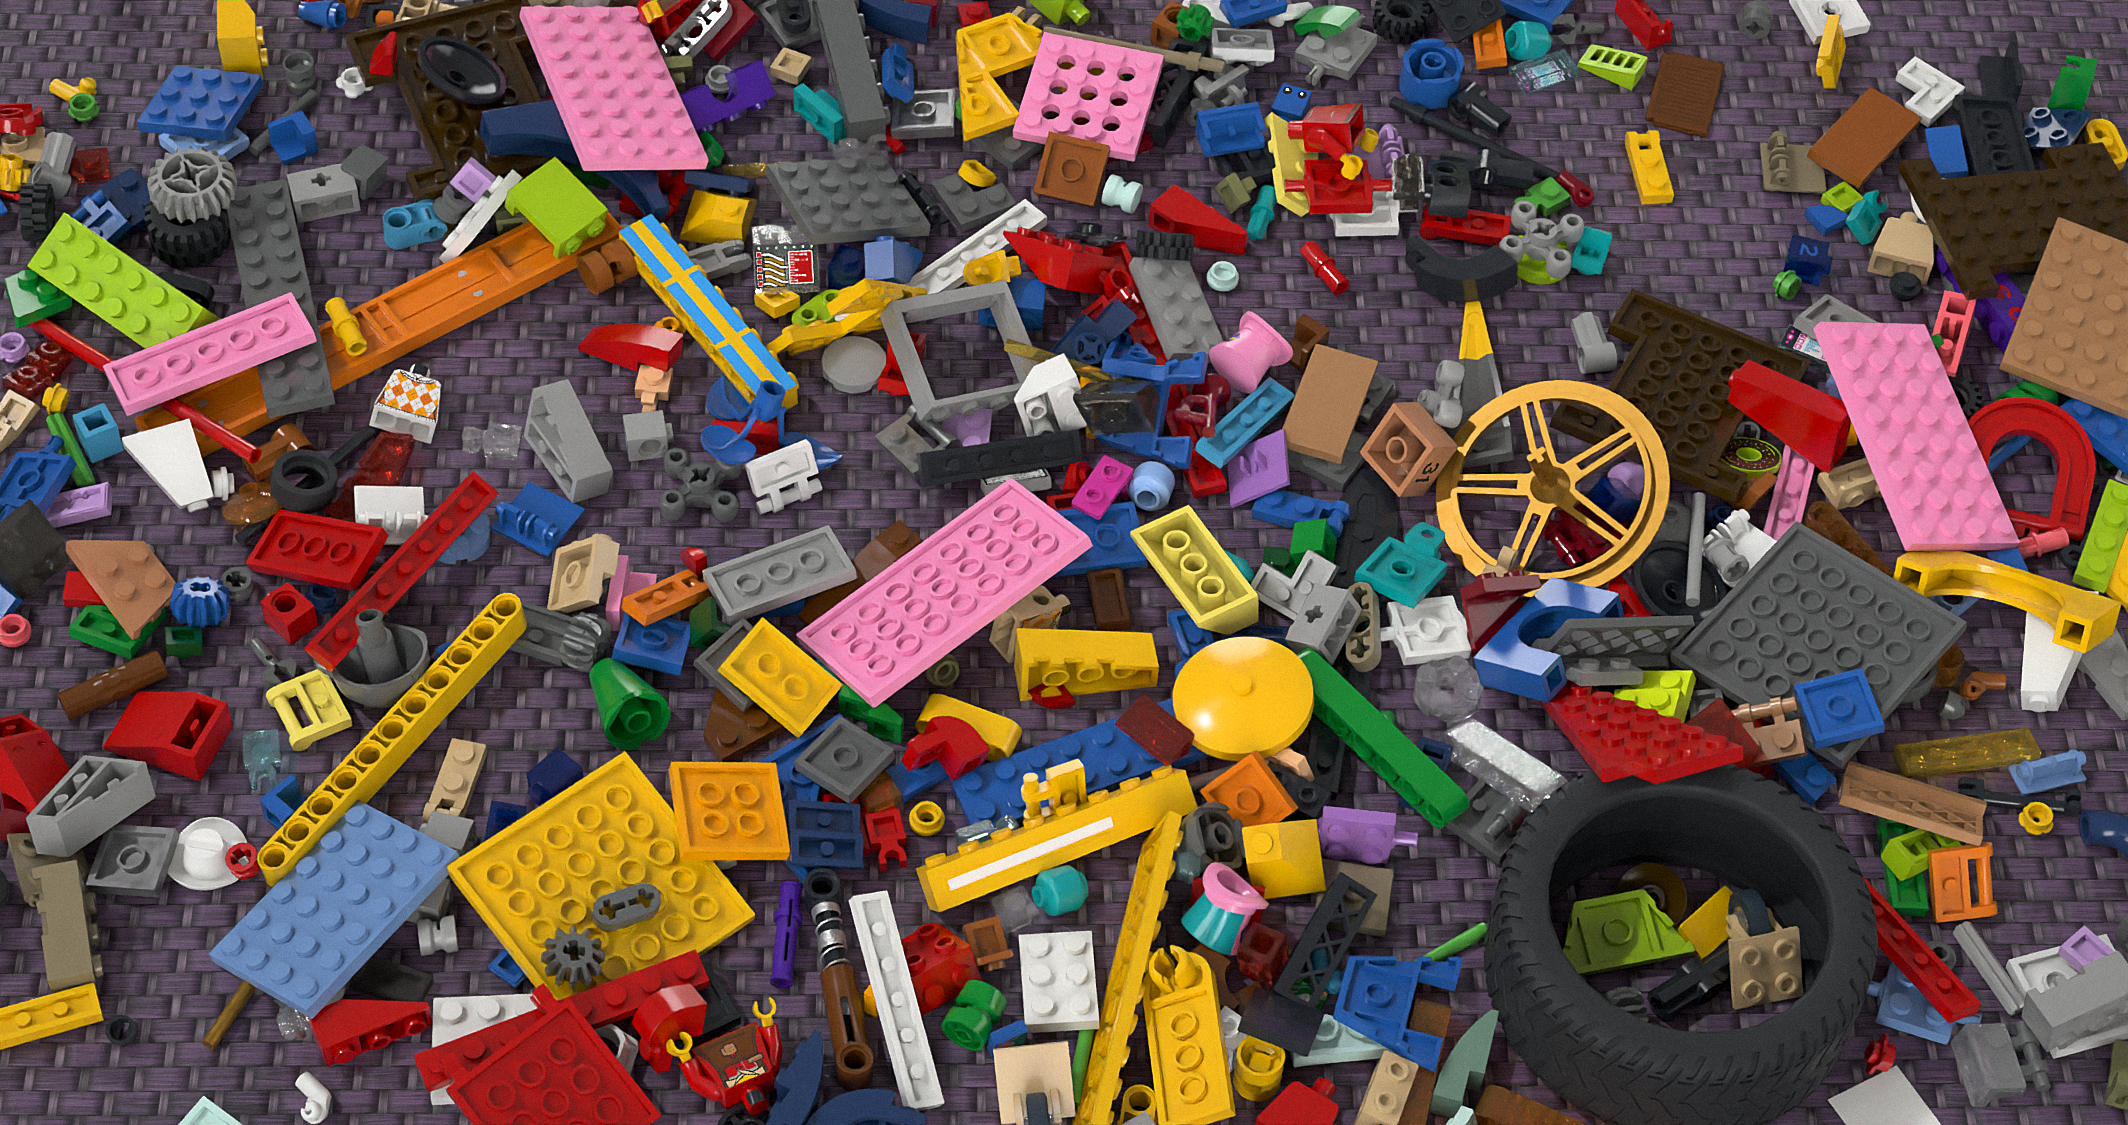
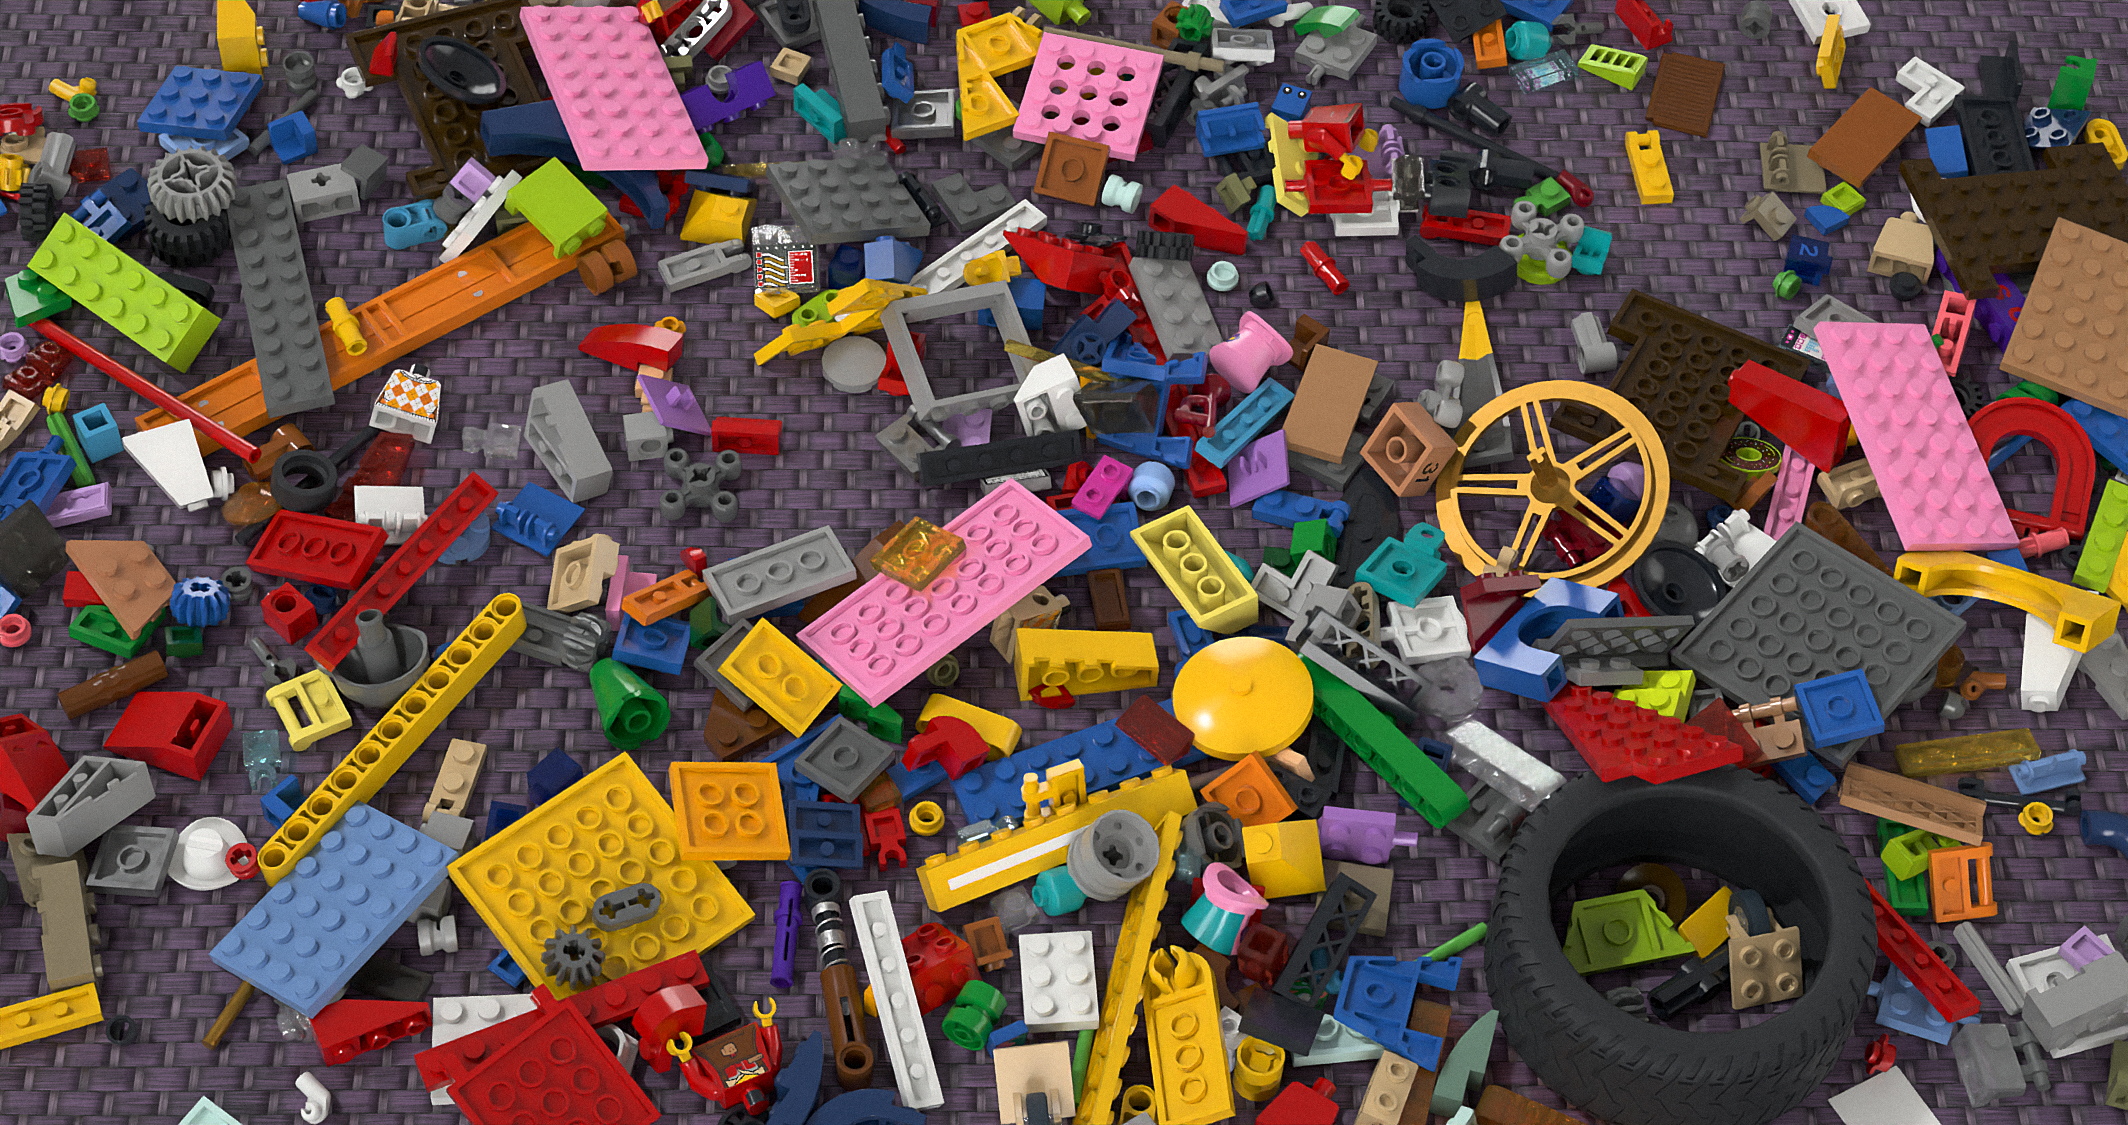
bright pink plate [103,292,317,416] -> none
brick [619,214,799,422] -> none
blue plant [700,375,842,471] -> none
white plate [745,439,822,515] -> none
yellow tile [958,160,997,187] -> none
light grey bar [1686,492,1706,606] -> none
teal plate [1845,190,1888,245] -> none
none -> medium lavender piece [637,374,711,436]
none -> clear yellow plate [870,516,967,592]
none -> light grey wheel [1066,810,1160,901]
none -> black hinge [1248,281,1275,309]
none -> fence [1296,607,1433,726]
none -> dark tan bracket [1740,191,1797,241]

